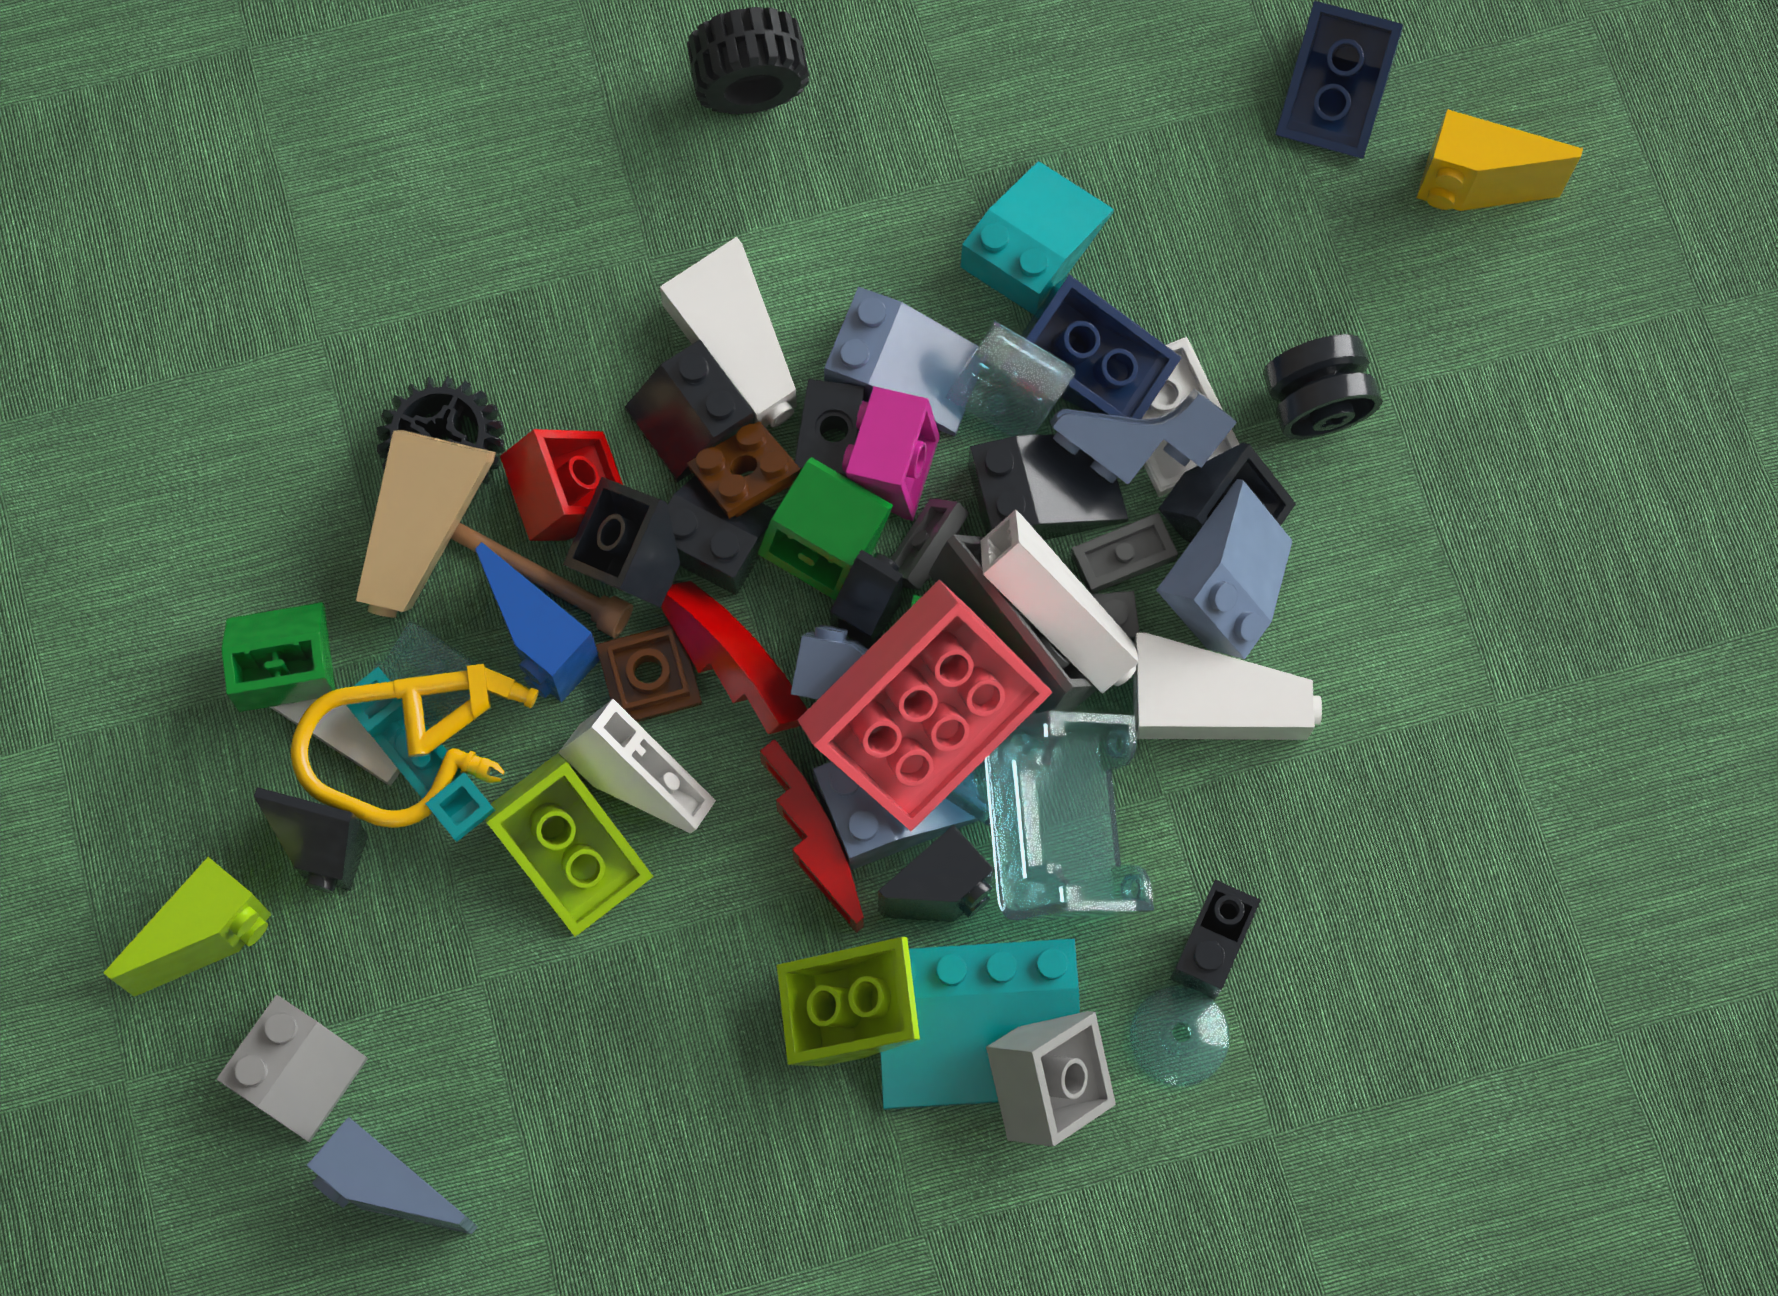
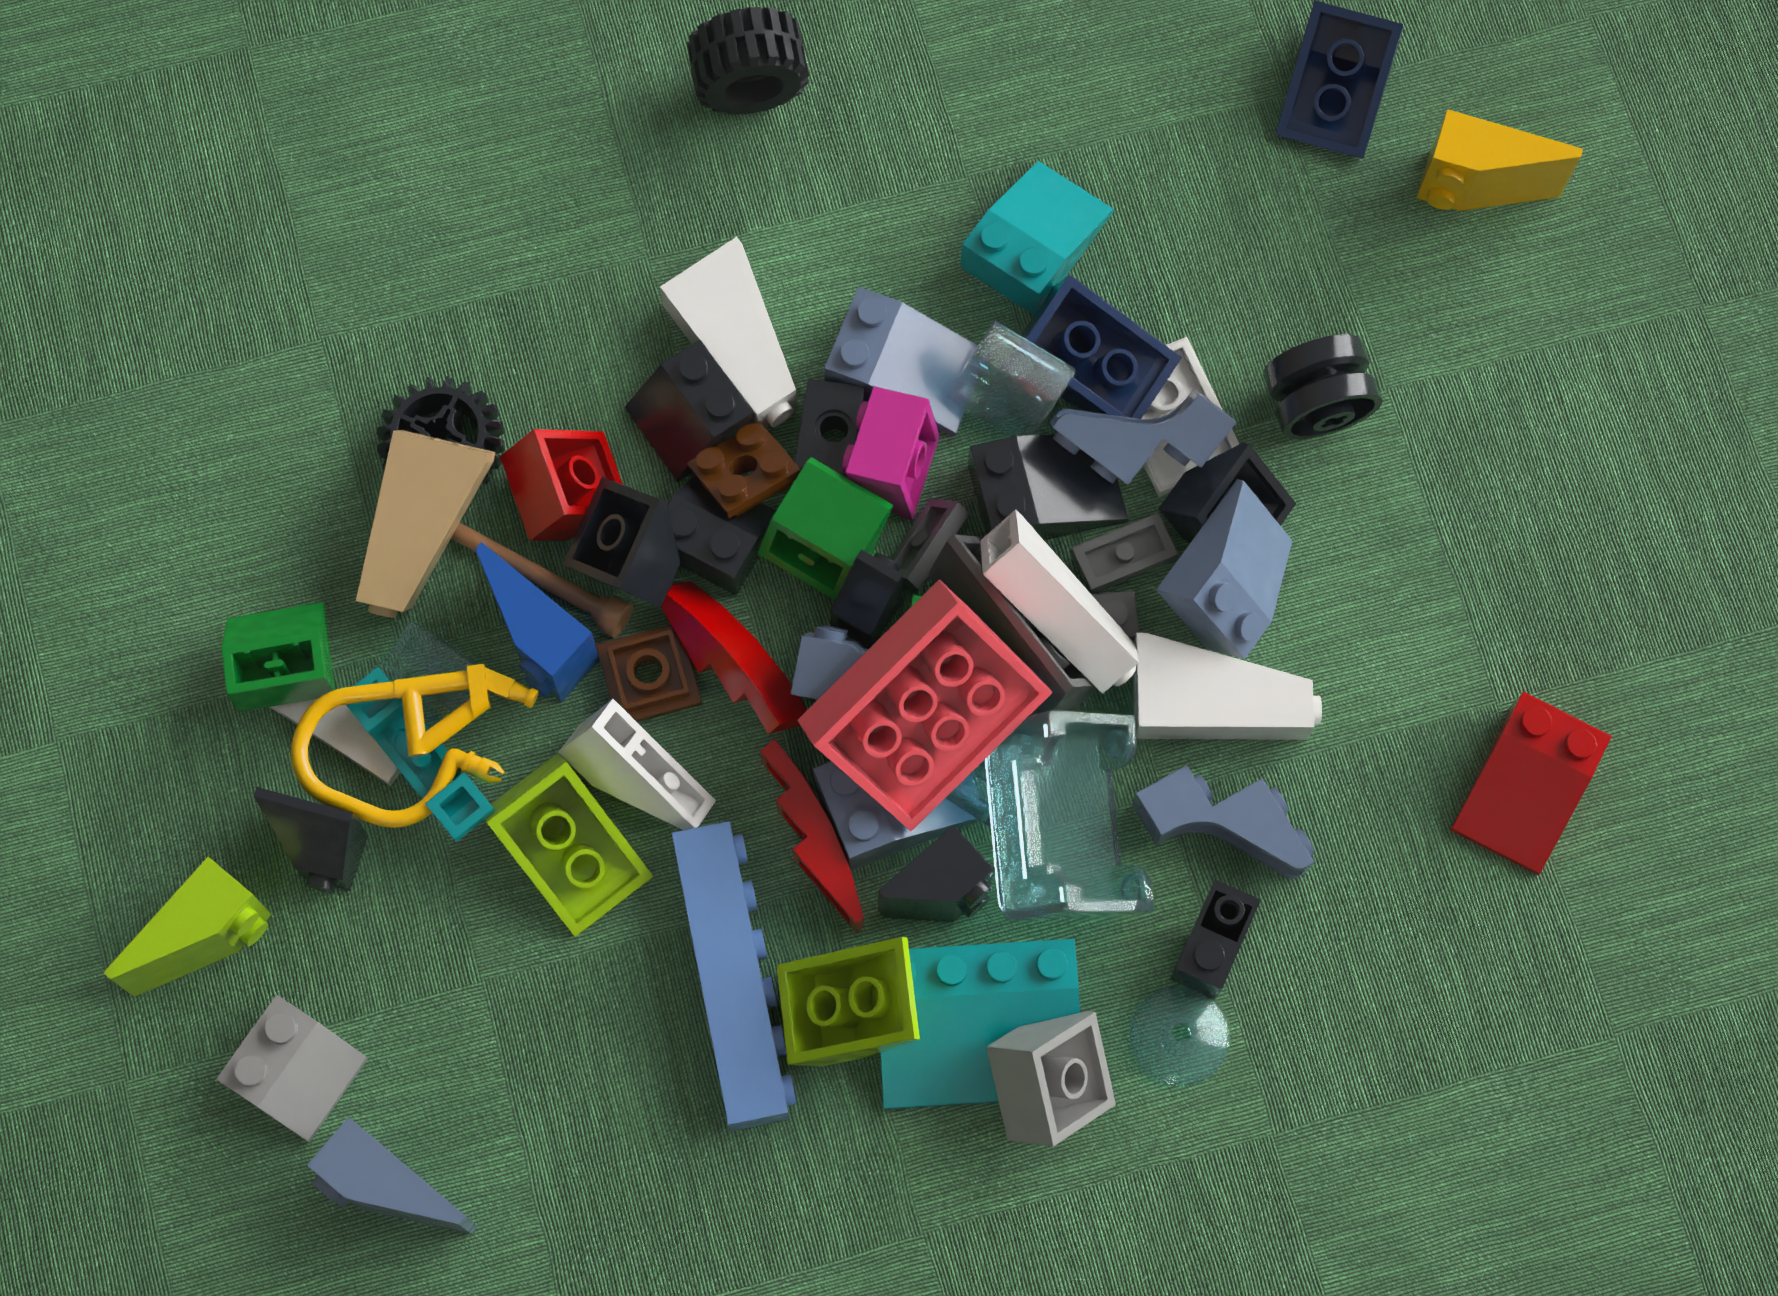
none -> medium blue brick [672,821,797,1132]
none -> sand blue arch [1132,765,1314,879]
none -> red slope [1450,691,1612,875]

